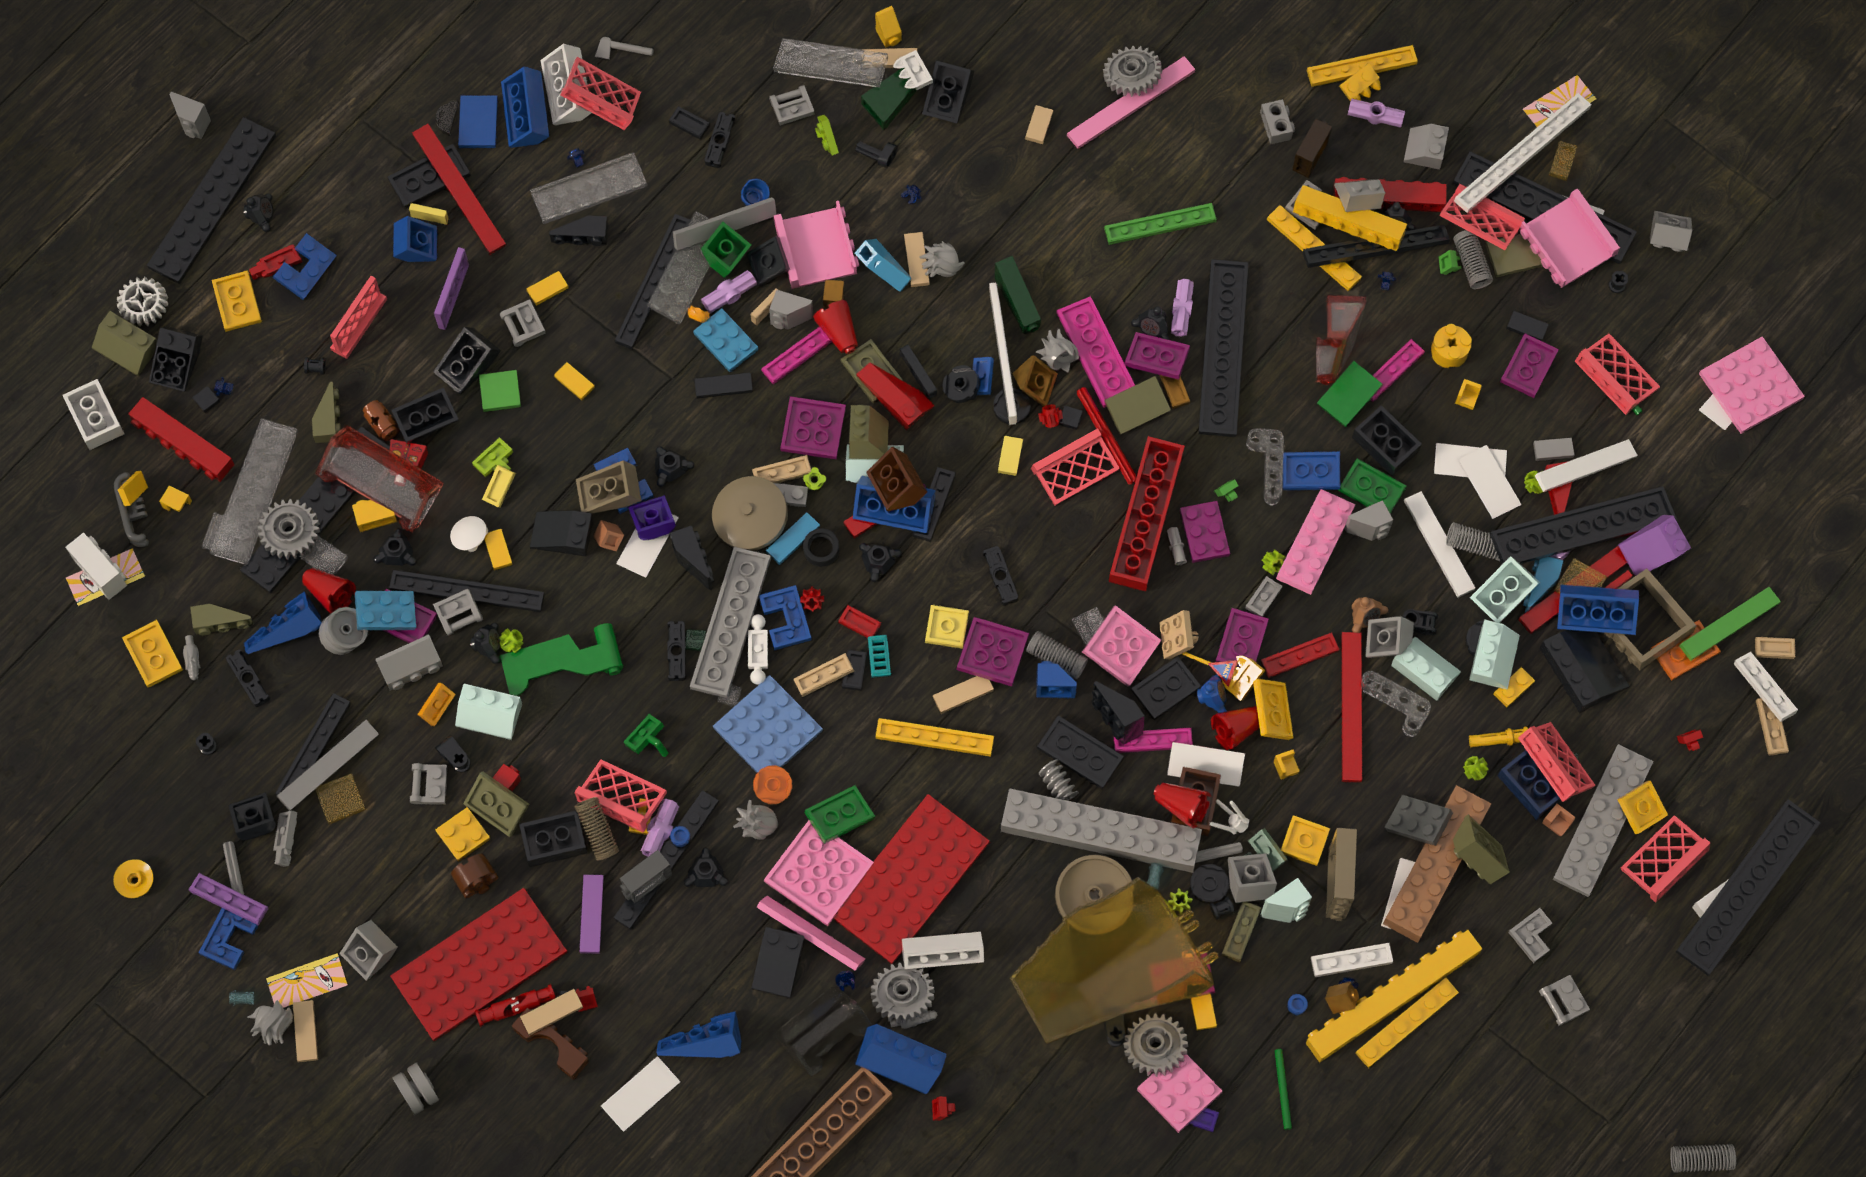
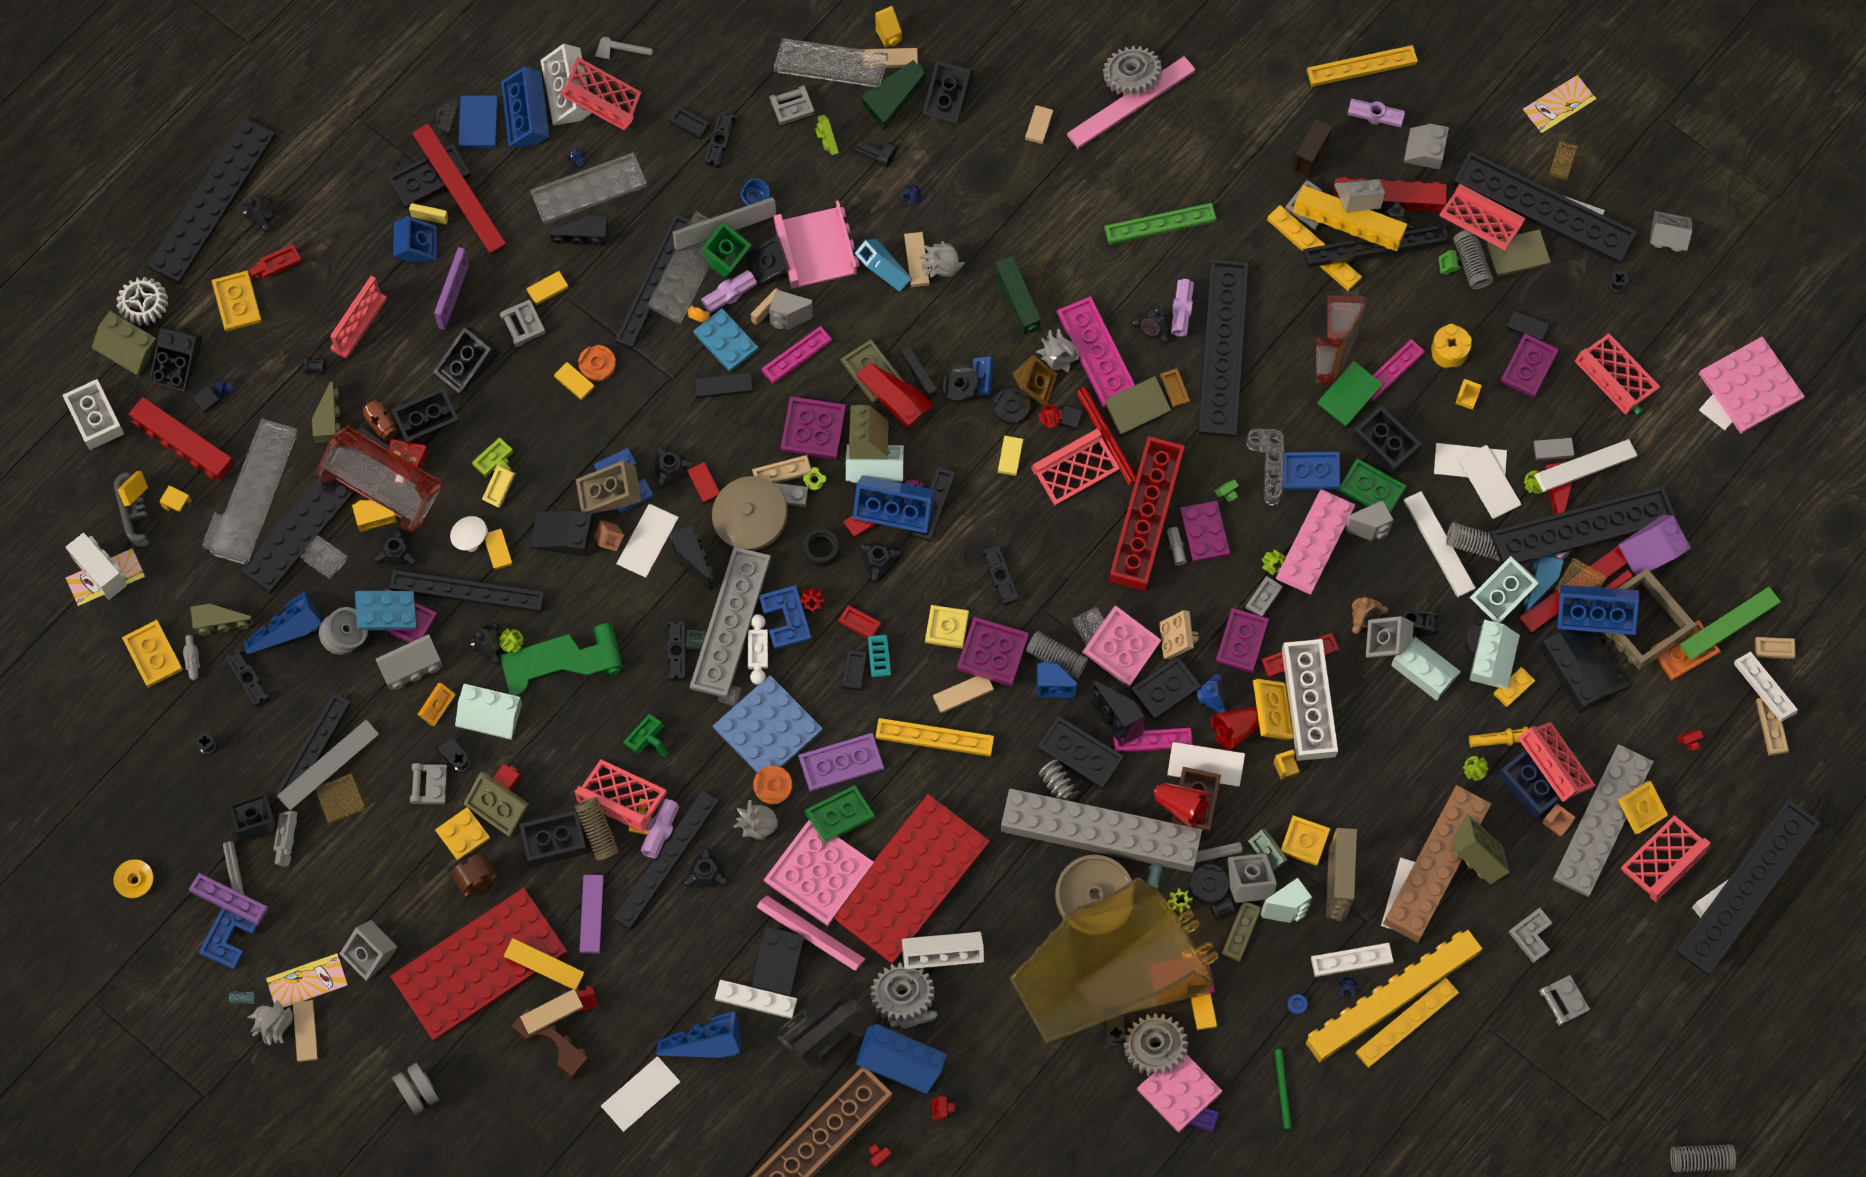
light grey slope [169,92,211,139] -> none
light grey gear [257,499,320,560] -> none
blue plate [273,233,337,300] -> none
red cone [302,568,356,614] -> none
light grey plate [433,588,483,636] -> none
red piece [475,984,556,1027] -> none
bright green tile [479,370,521,412] -> none
dark grey window [620,850,672,903] -> none
dark purple slope [628,495,676,540] -> none
blue tile [670,826,690,847] -> none
dark azure tile [766,512,820,565] -> none
tan tile [794,653,854,697] -> none
red cone [813,300,858,354] -> none
pearl gold brick [823,280,844,308] -> none
clear blue plate [835,971,855,991] -> none
reddish brown slope [866,447,927,511] -> none
white plate [893,50,933,90] -> none
white tile [989,283,1017,425] -> none
magenta plate [1125,332,1190,380] -> none
piece [1182,652,1238,687] -> none
white plant [1210,799,1249,834] -> none
plate [1222,656,1265,701] -> none
light grey brick [1260,99,1295,145] -> none
pearl gold brick [1325,982,1359,1014] -> none
yellow plate [1339,63,1381,101] -> none
red tile [1341,632,1362,782] -> none
clear beam [1361,671,1431,737] -> none
clear blue plate [1377,272,1396,290] -> none
dark grey plate [1385,795,1453,846] -> none
white plate [1454,93,1592,213] -> none
bright pink panel [1520,188,1620,288] -> none
none -> yellow tile [504,938,584,990]
none -> orange tile [578,345,616,382]
none -> red tile [687,462,720,504]
none -> white plate [715,980,797,1019]
none -> medium lavender tile [798,733,884,792]
none -> red tile [869,1144,891,1170]
none -> white brick [1282,639,1338,761]

